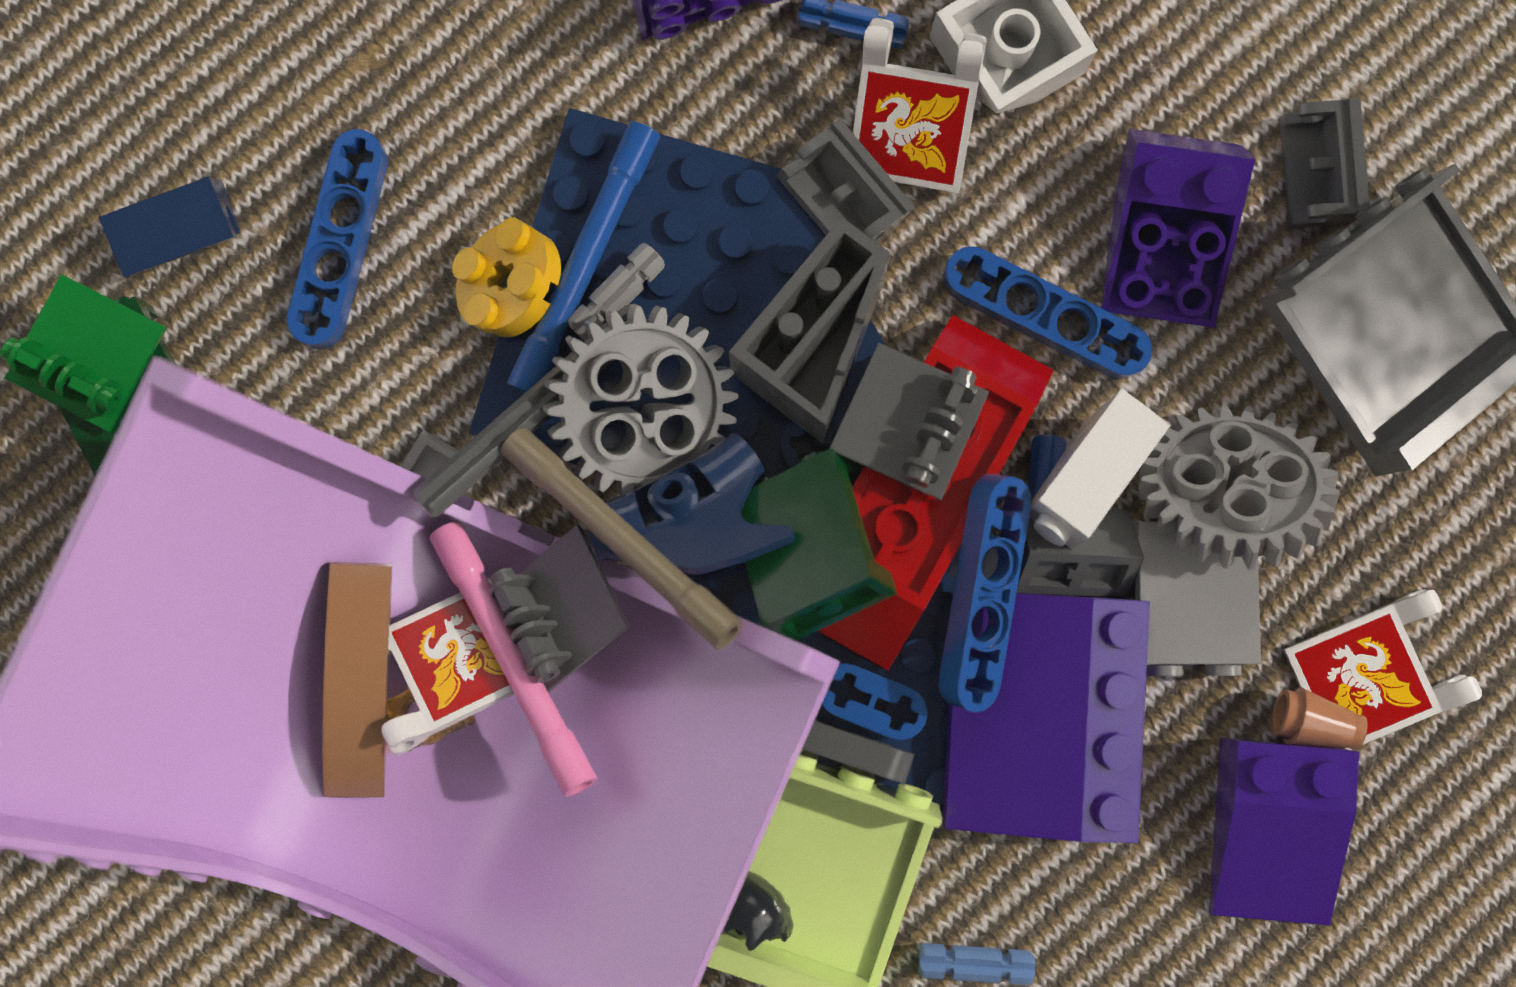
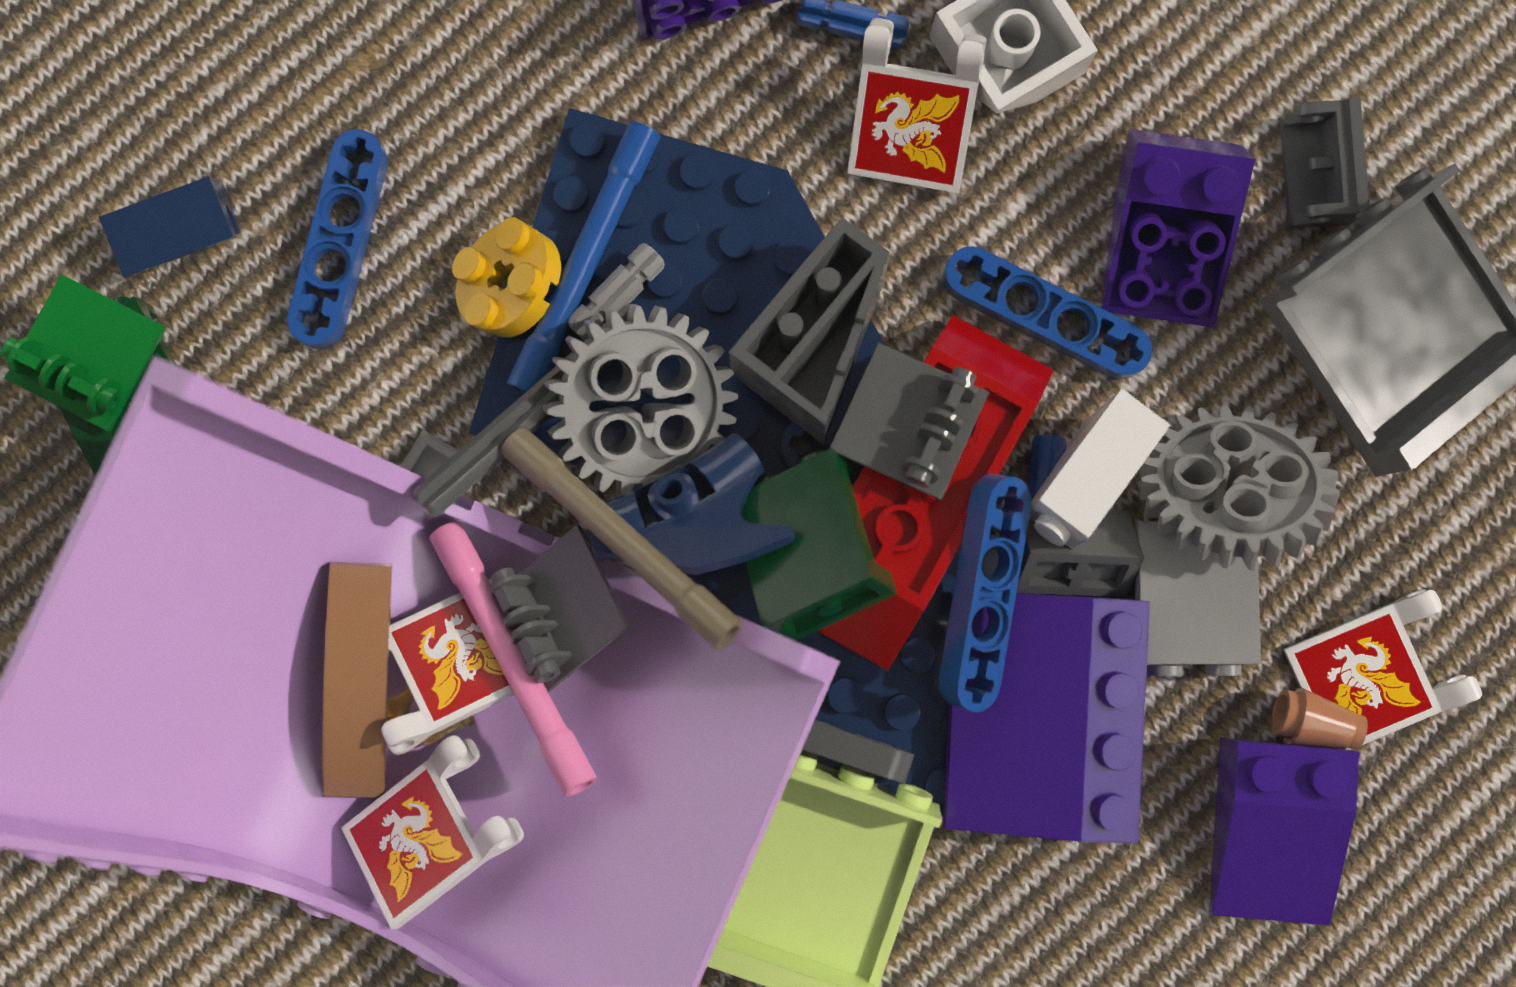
black hair [721,871,794,951] -> none
dark grey hinge [776,119,915,243] -> none
blue beam [822,663,928,740] -> none
medium blue axle [918,943,1035,986] -> none
none -> flag [341,735,524,929]

